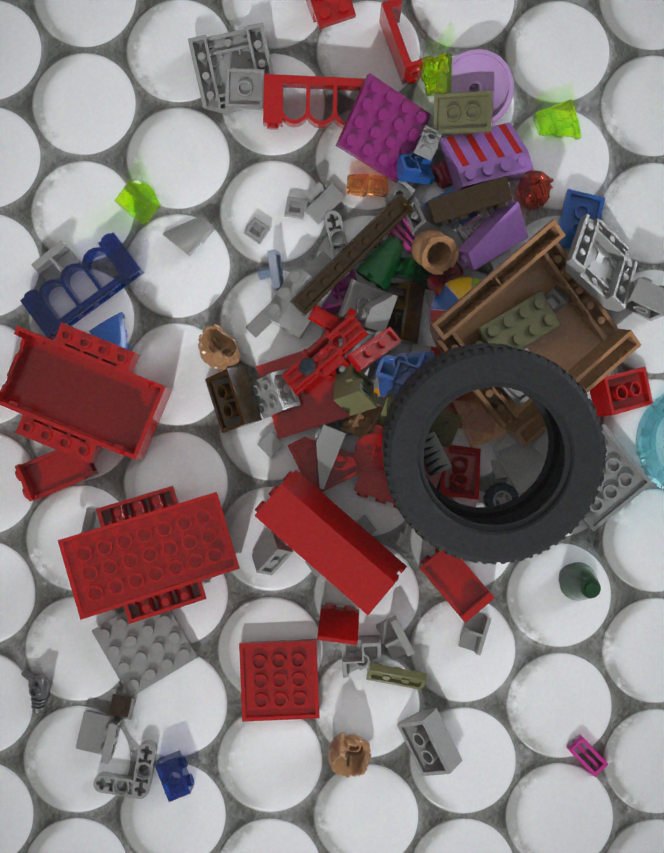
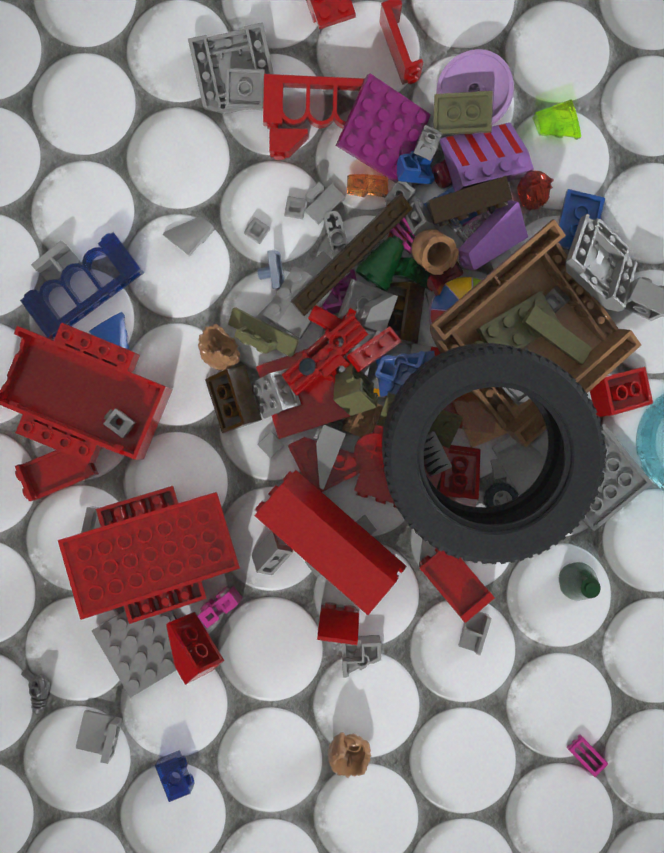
light grey beam [93,740,157,799] -> none
dark brown brick [108,694,136,720] -> none
clear neon green slope [114,180,161,226] -> none
red plate [239,639,320,722] -> none
olive plate [366,663,427,690] -> none
light grey panel [376,615,415,660] -> none
light grey slope [397,708,463,776] -> none
clear neon green slope [421,53,452,97] -> none
none -> light grey brick [104,408,137,438]
none -> red slope [166,612,225,685]
none -> dark pink piece [198,585,243,628]
none -> olive bracket [228,307,299,357]
none -> red slope [269,128,309,160]
none -> olive tile [522,305,592,365]

